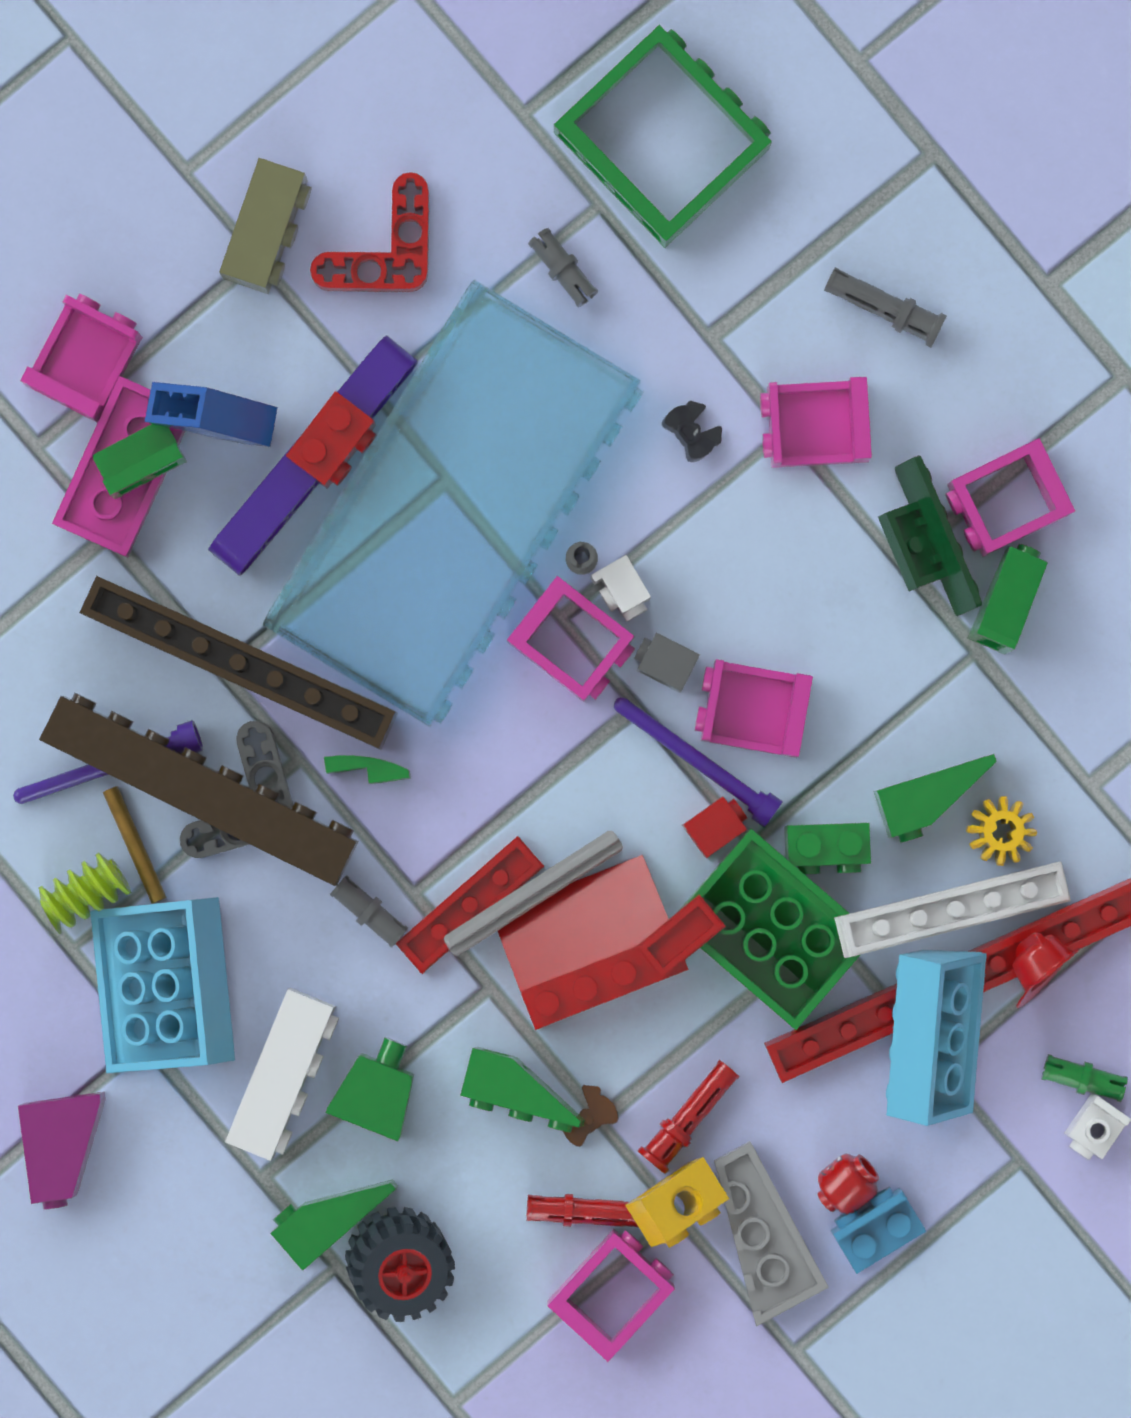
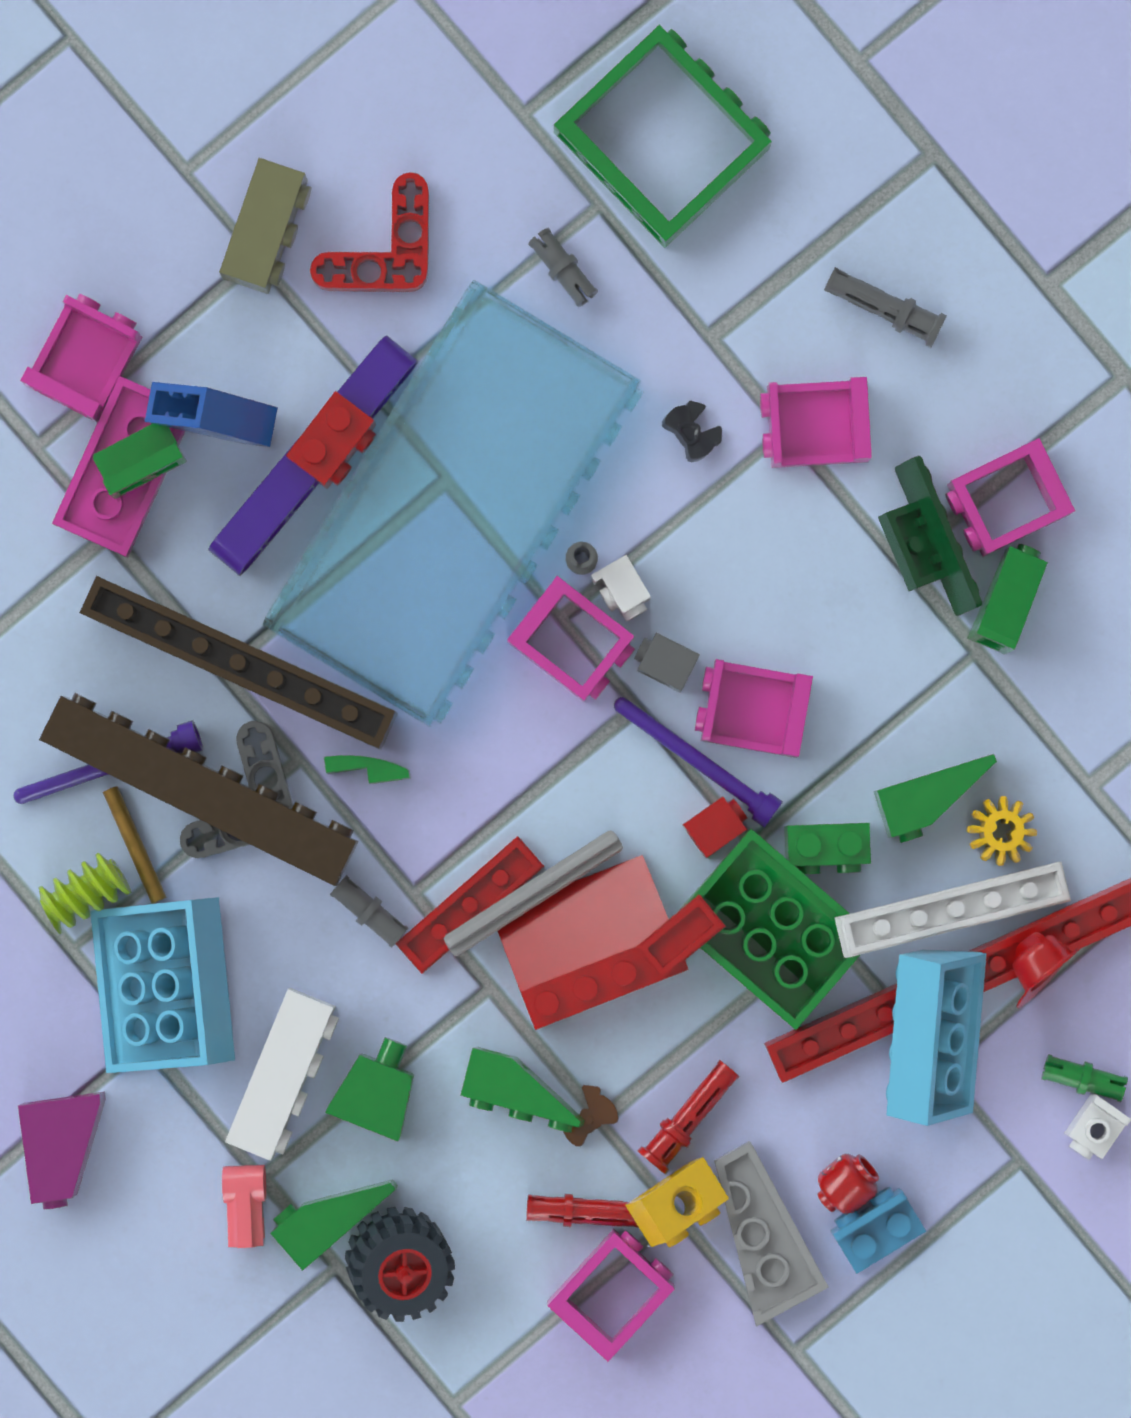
none -> coral piece [222,1165,266,1248]

